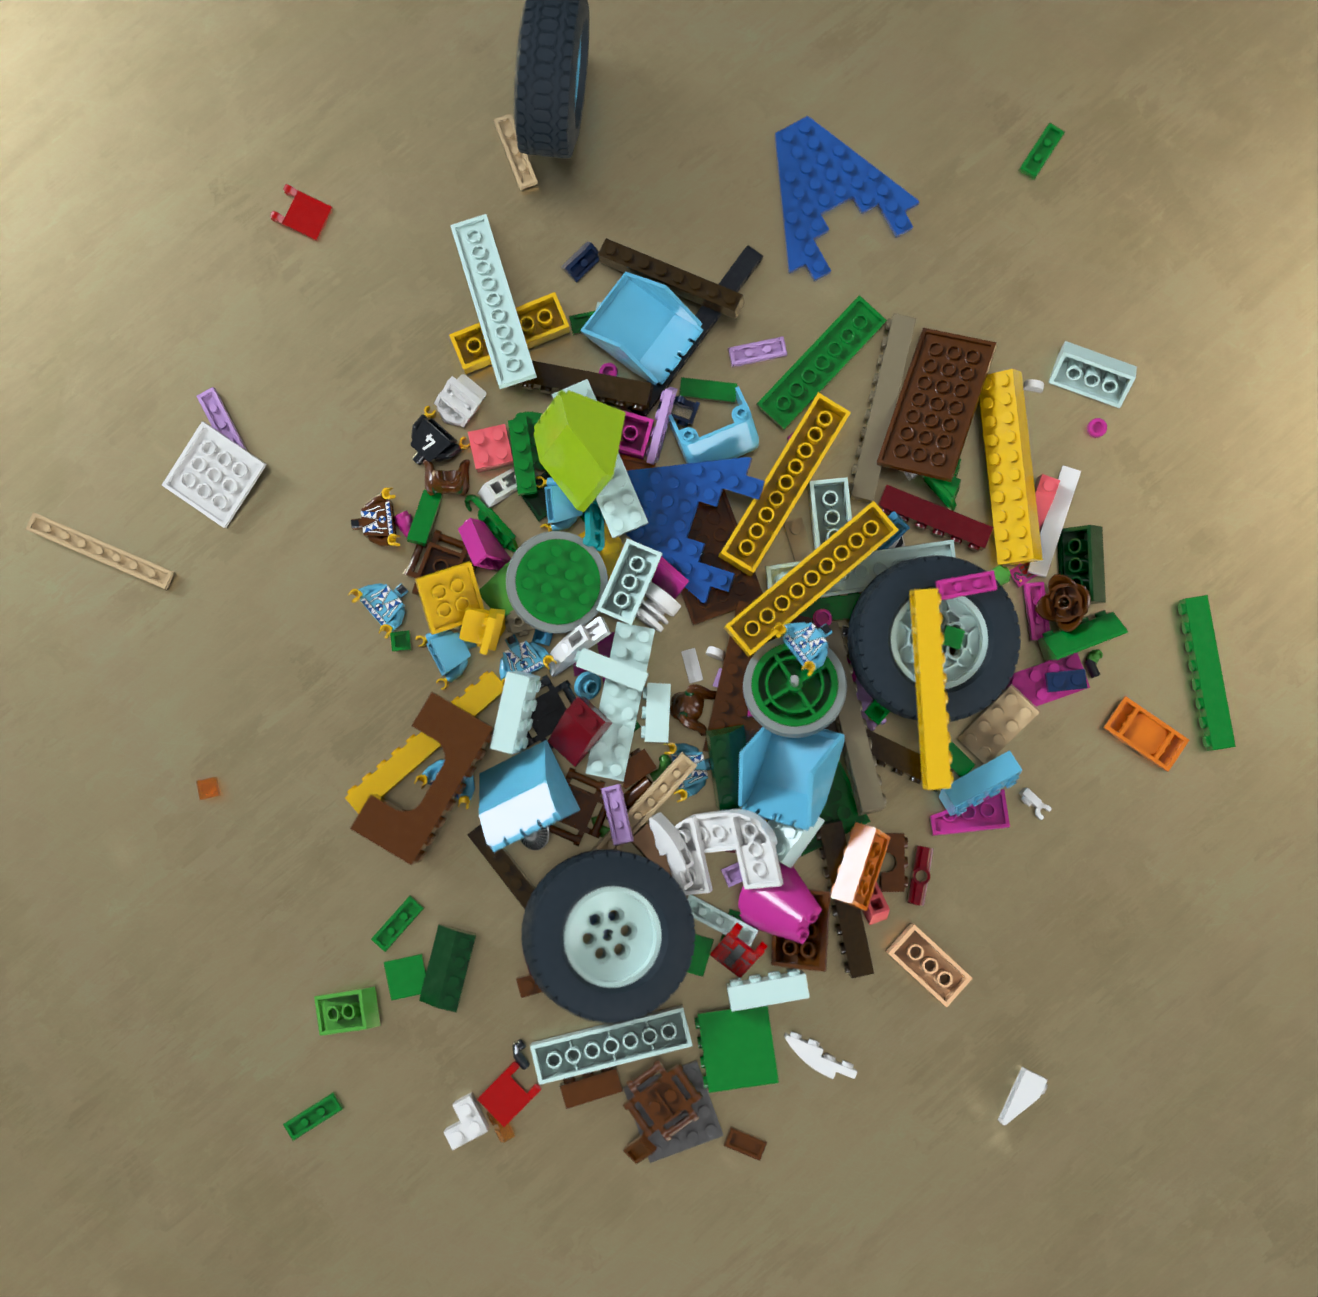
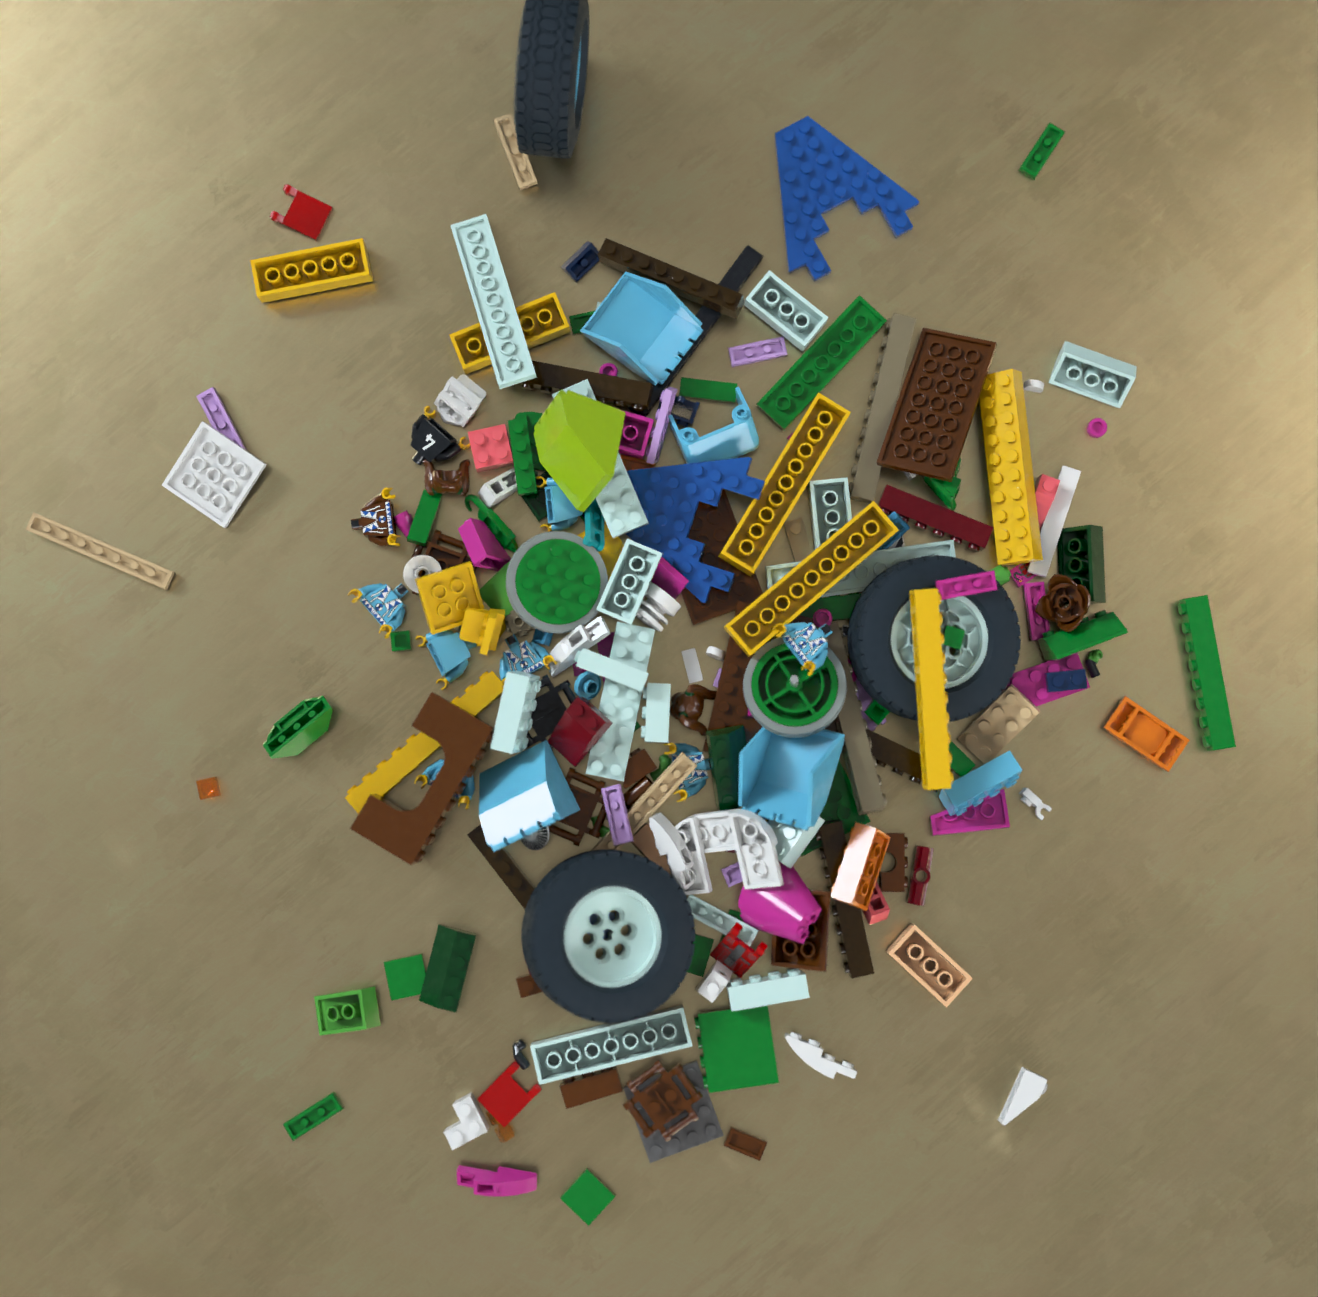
green tile [371,895,425,952] -> none
reddish brown tile [623,1134,657,1164] -> none
none -> yellow brick [250,238,373,303]
none -> green wedge [263,696,333,759]
none -> white dish [403,555,442,593]
none -> dark pink slope [457,1165,537,1197]
none -> green tile [560,1168,616,1226]
none -> white torso [695,960,733,1003]
none -> light aqua brick [744,270,828,352]

